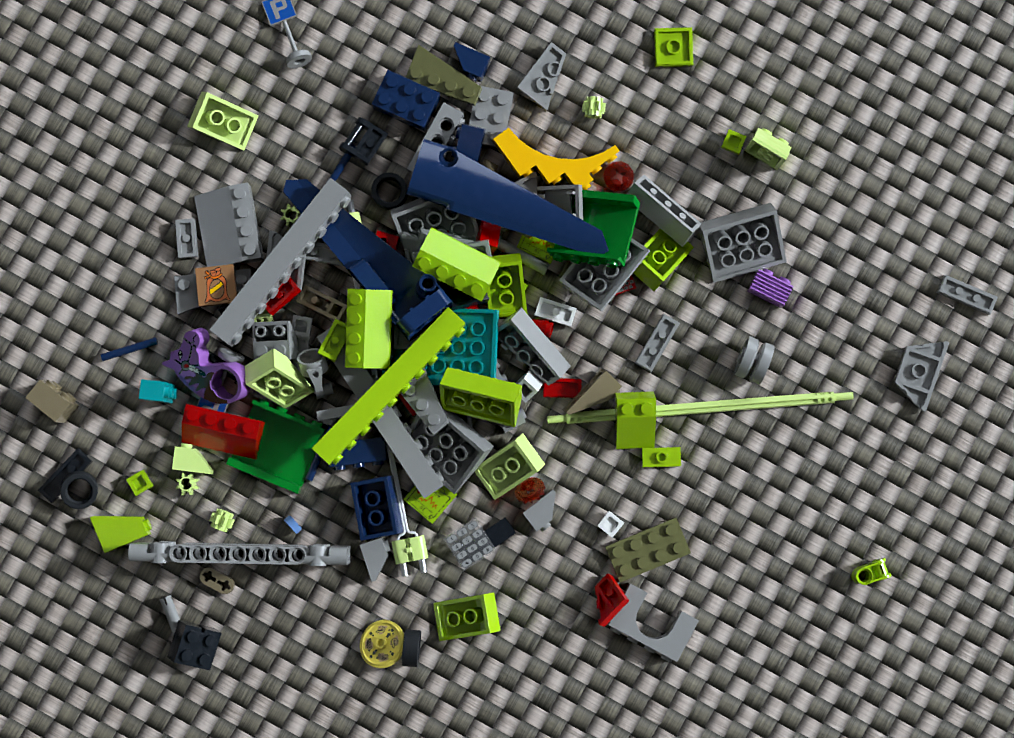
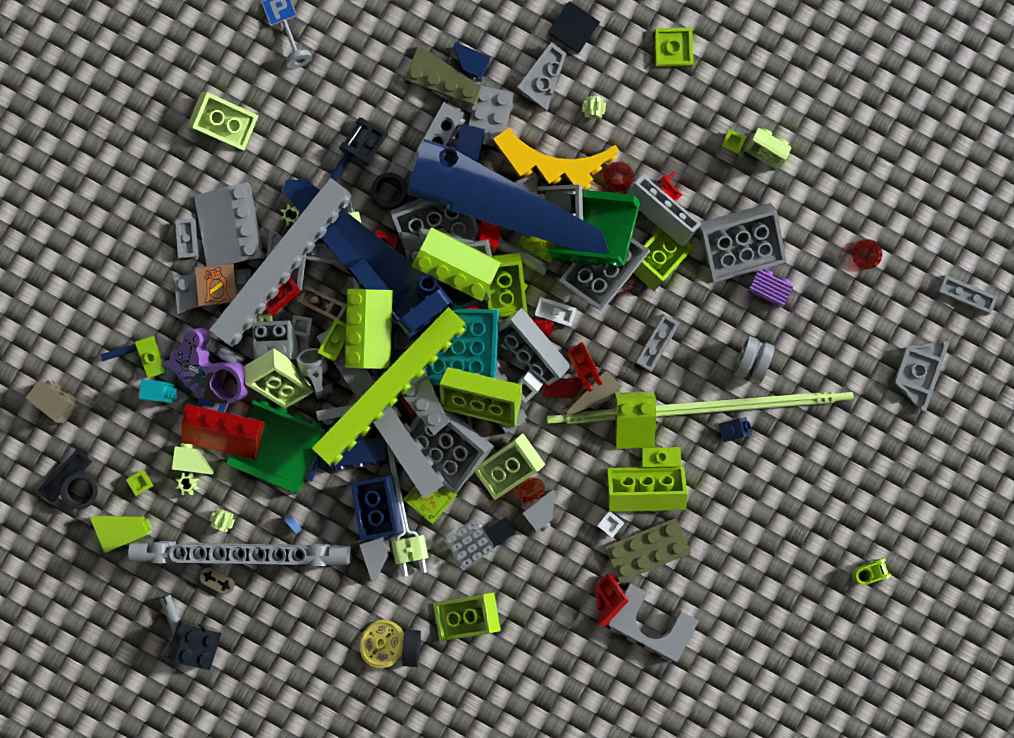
dark blue piece [372,70,441,132] -> none
none -> lime plate [135,335,167,378]
none -> black tile [548,1,600,54]
none -> red hinge [566,342,603,392]
none -> lime slope [607,466,688,512]
none -> red bracket [657,172,682,201]
none -> dark blue bracket [719,417,751,443]
none -> clear red gear [851,239,882,270]

